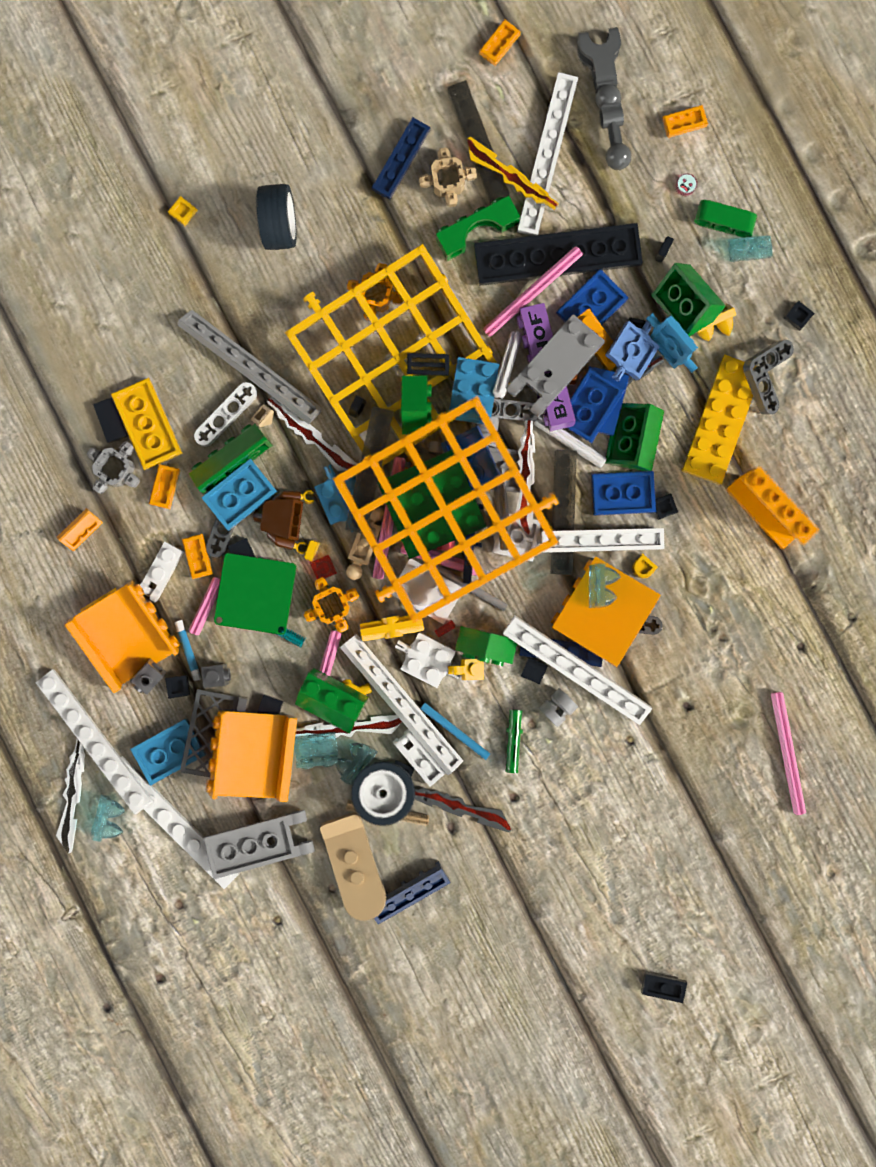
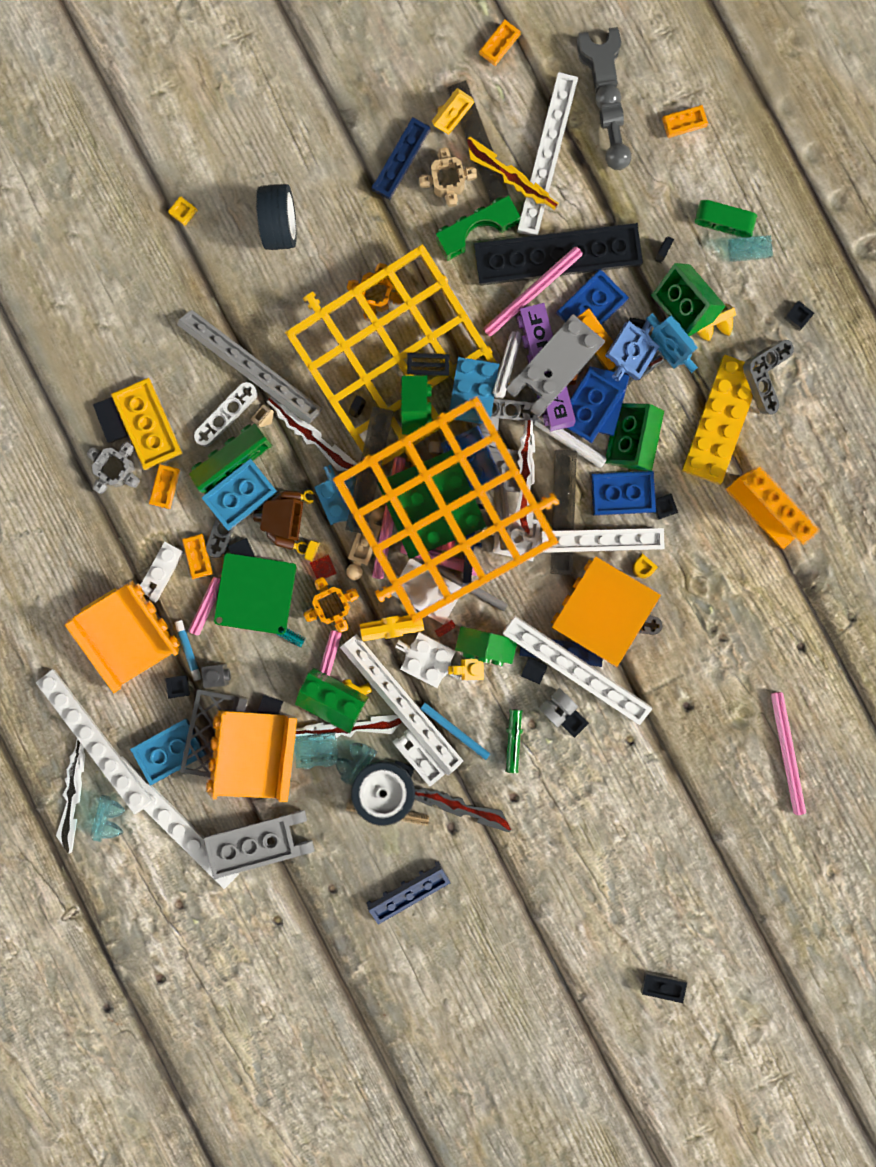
light orange plate [57,508,103,551] -> none
flat silver brick [131,658,166,695] -> none
tan piece [320,812,386,921] -> none
clear light blue tile [589,564,621,608] -> none
tile [675,173,697,196] -> none
none -> yellow tile [432,88,474,135]
none -> black tile [561,710,589,738]

